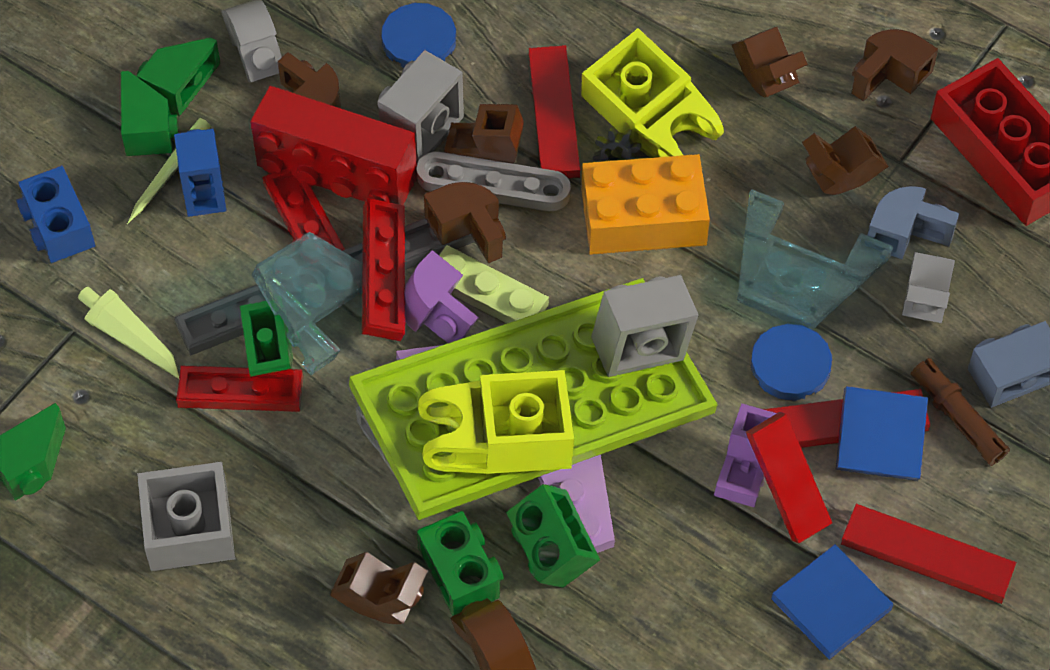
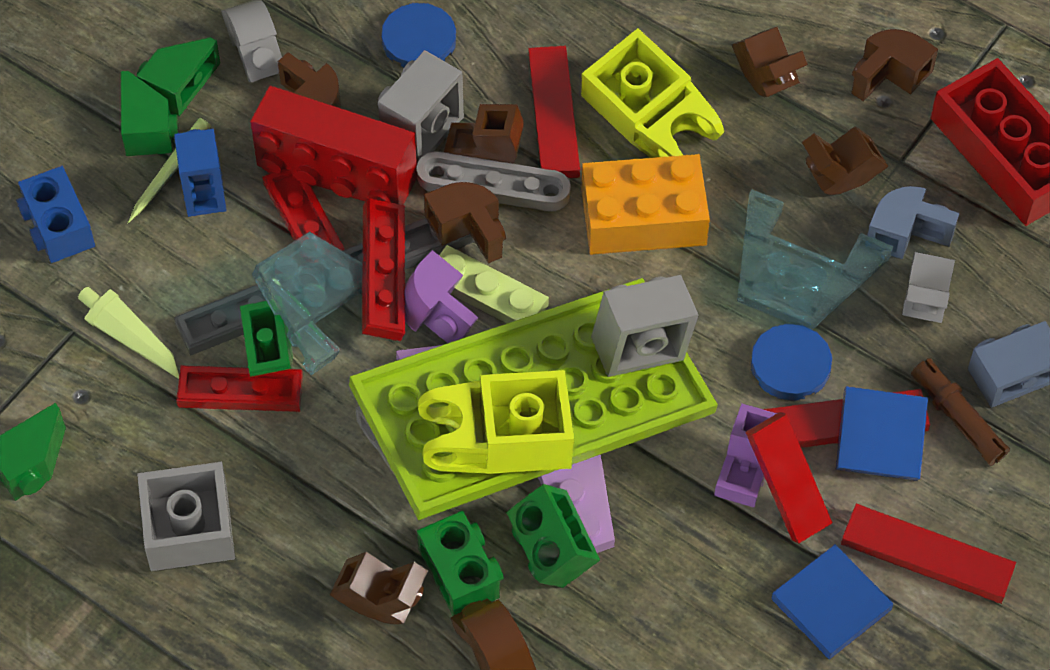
black gear [593,126,642,162] -> none

